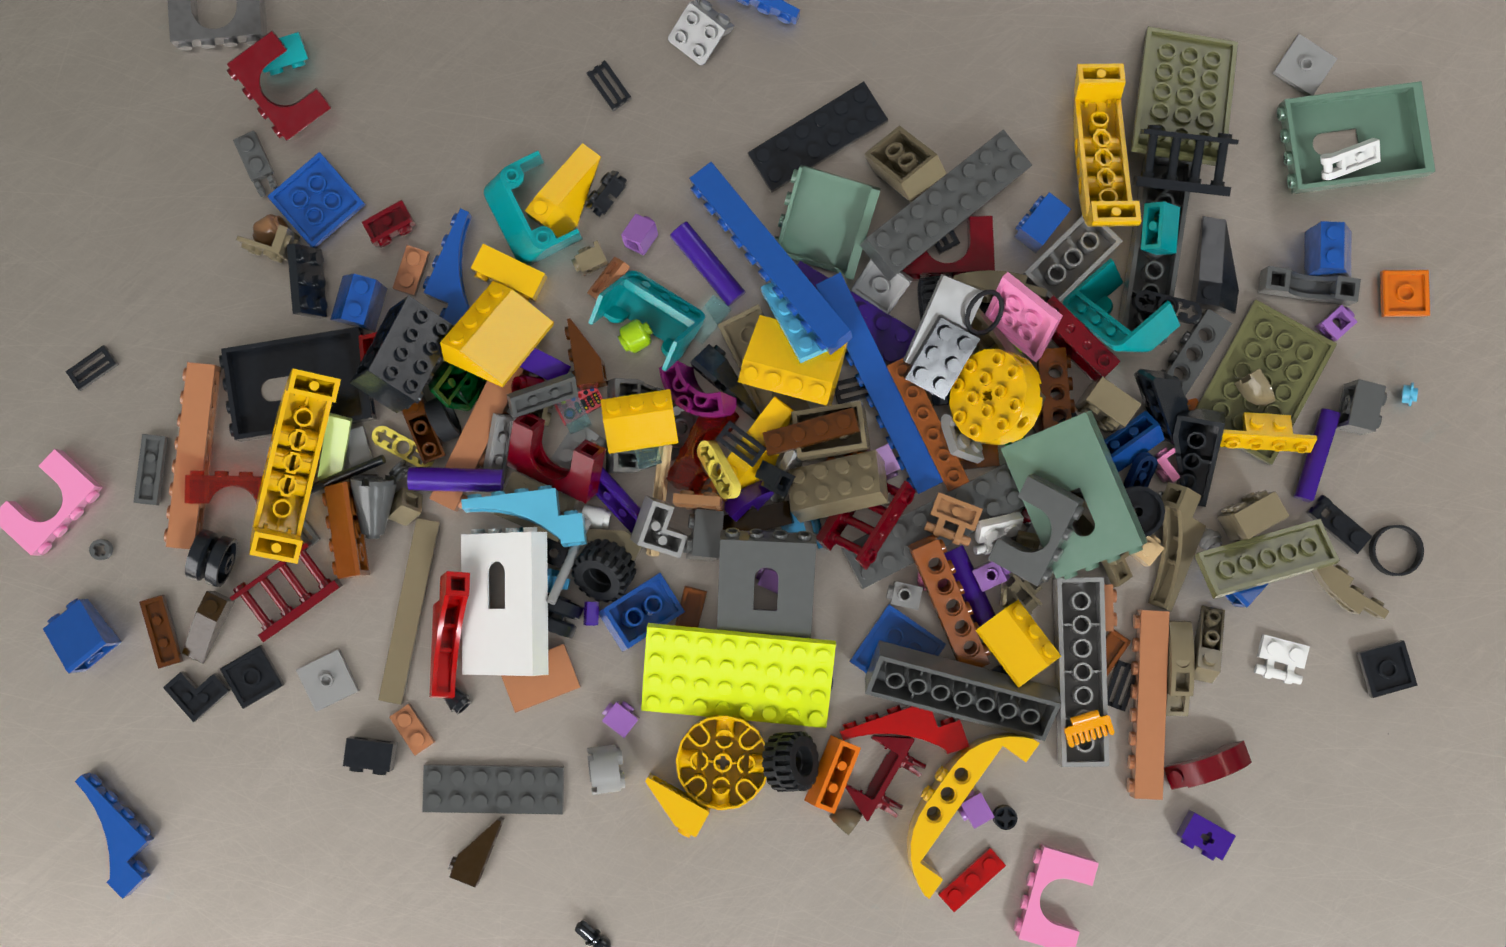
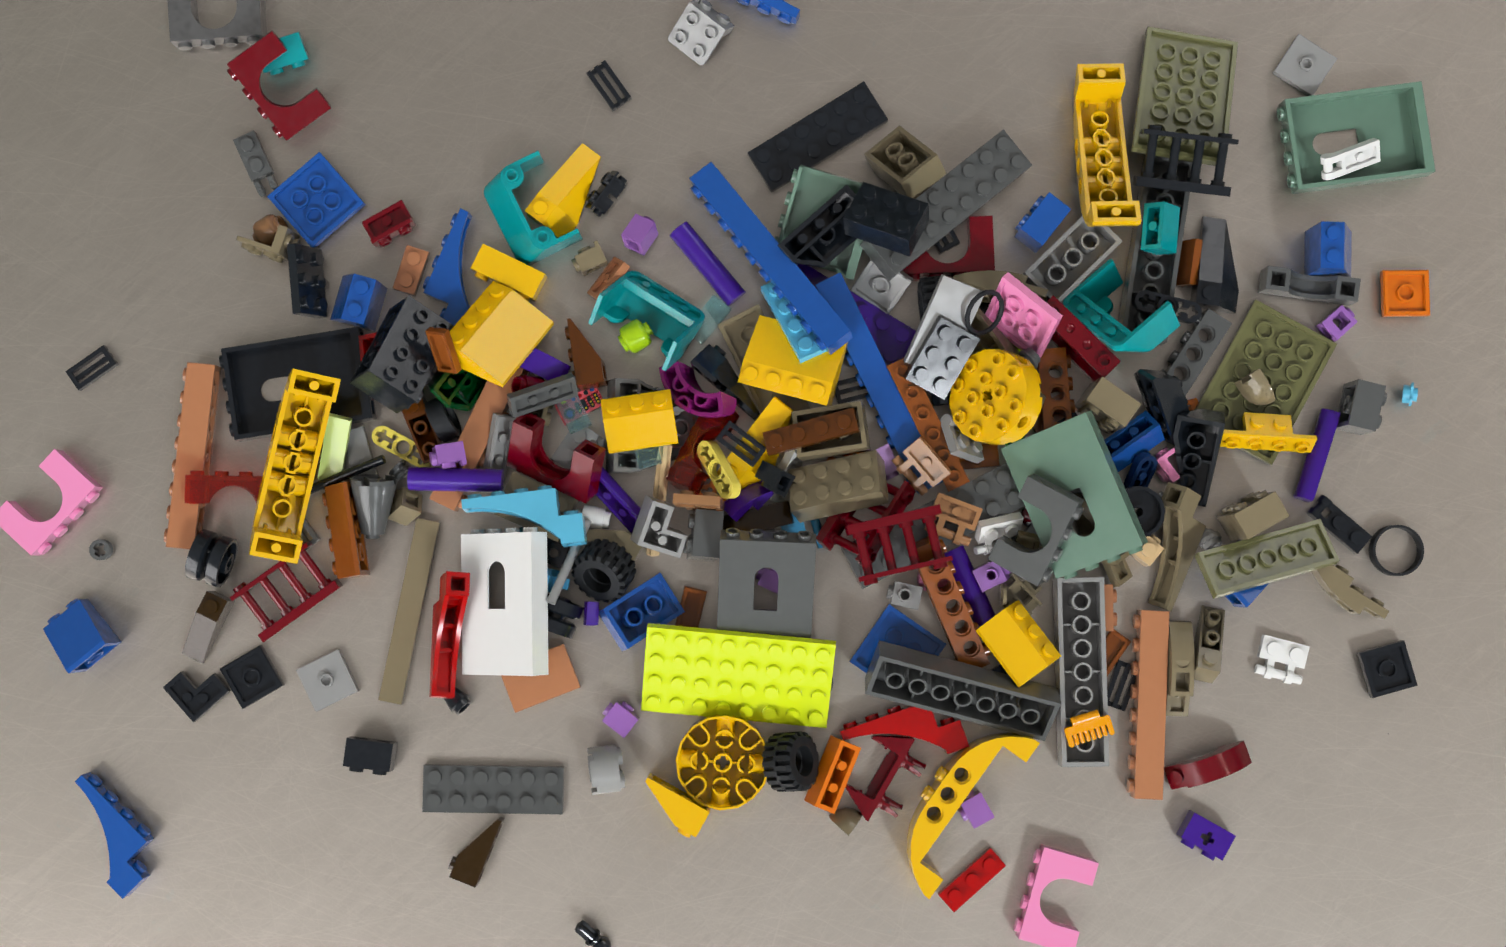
dark grey plate [133,434,168,506] -> none
reddish brown plate [139,595,183,669] -> none
nougat plate [389,703,435,756] -> none
black wheel [993,804,1018,830] -> none
none -> dark orange tile [425,327,462,374]
none -> medium lavender brick [429,441,467,469]
none -> black wedge [777,184,857,267]
none -> black brick [843,182,929,257]
none -> dark red fence [845,504,953,586]
none -> medium nougat plate [892,436,952,496]
none -> dark grey plate [1019,348,1041,369]
none -> dark orange tile [1176,238,1203,287]

